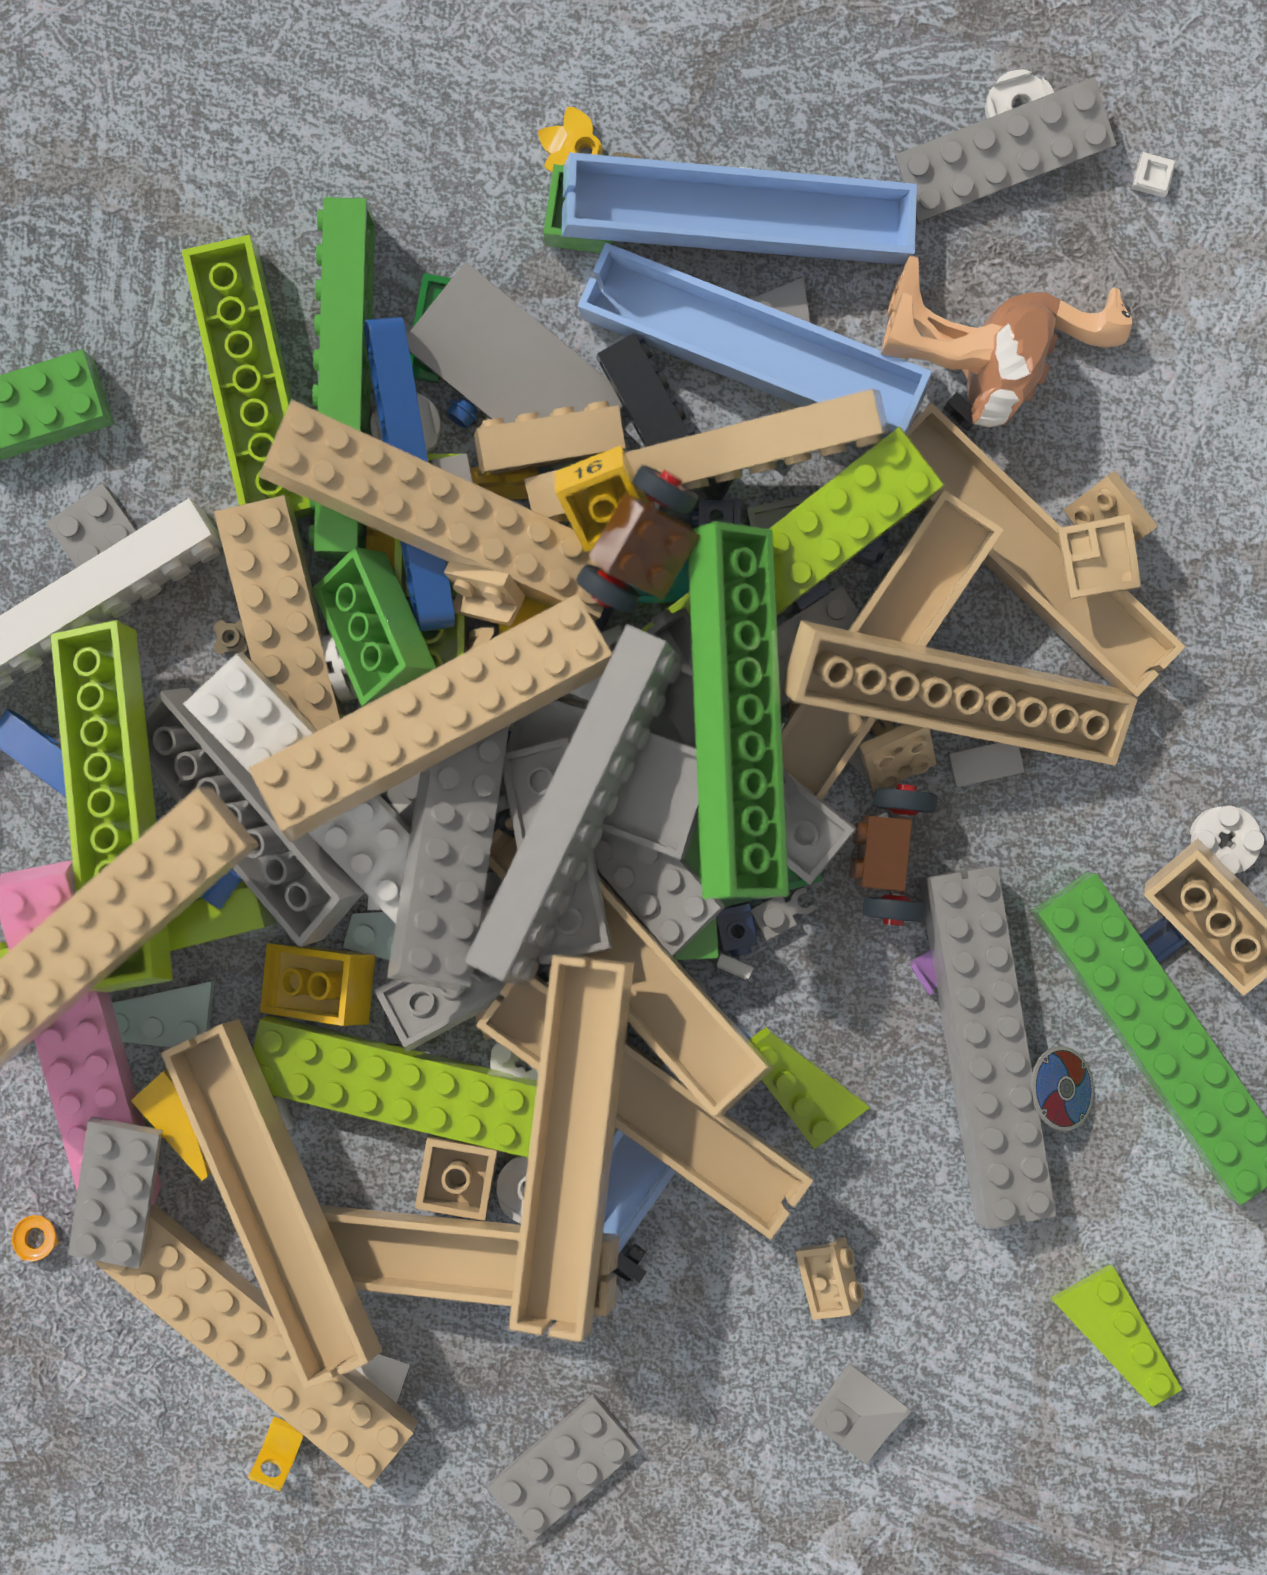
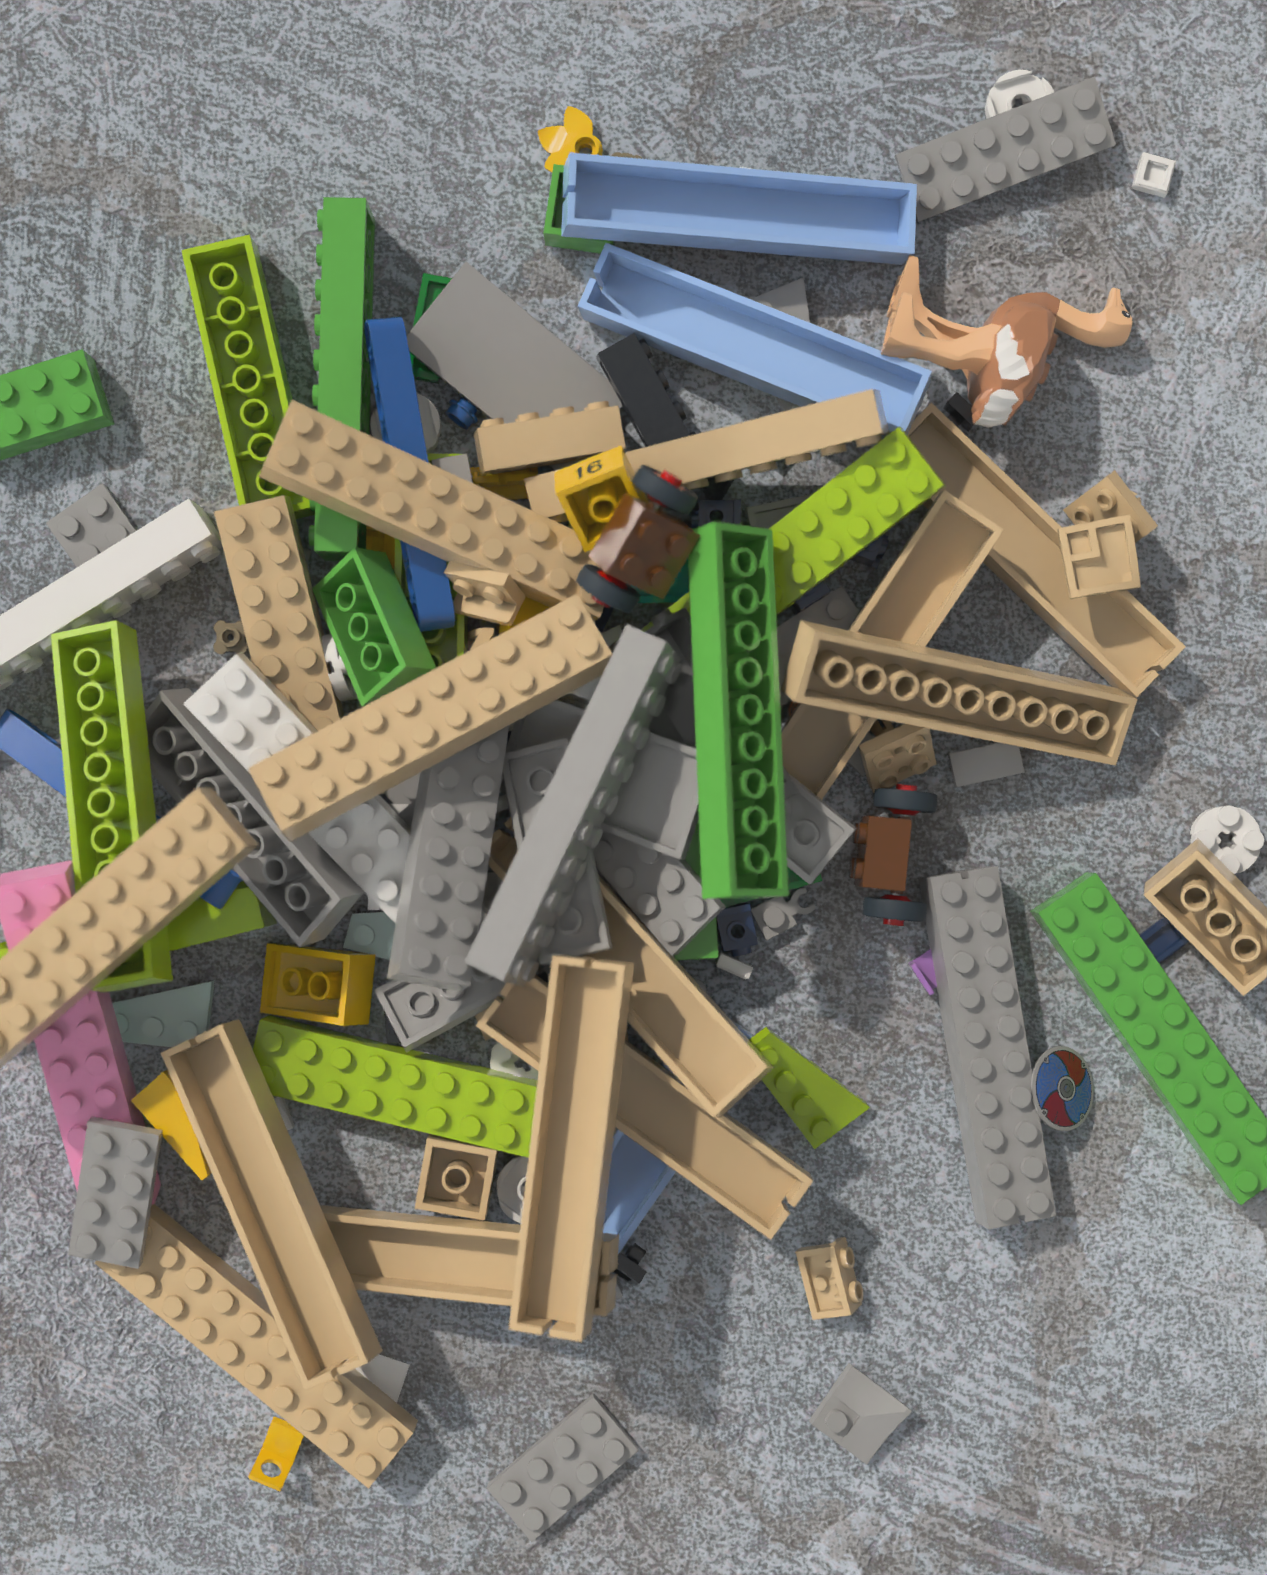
light orange piece [11,1215,60,1261] -> none
lime wing [1050,1264,1182,1407] -> none

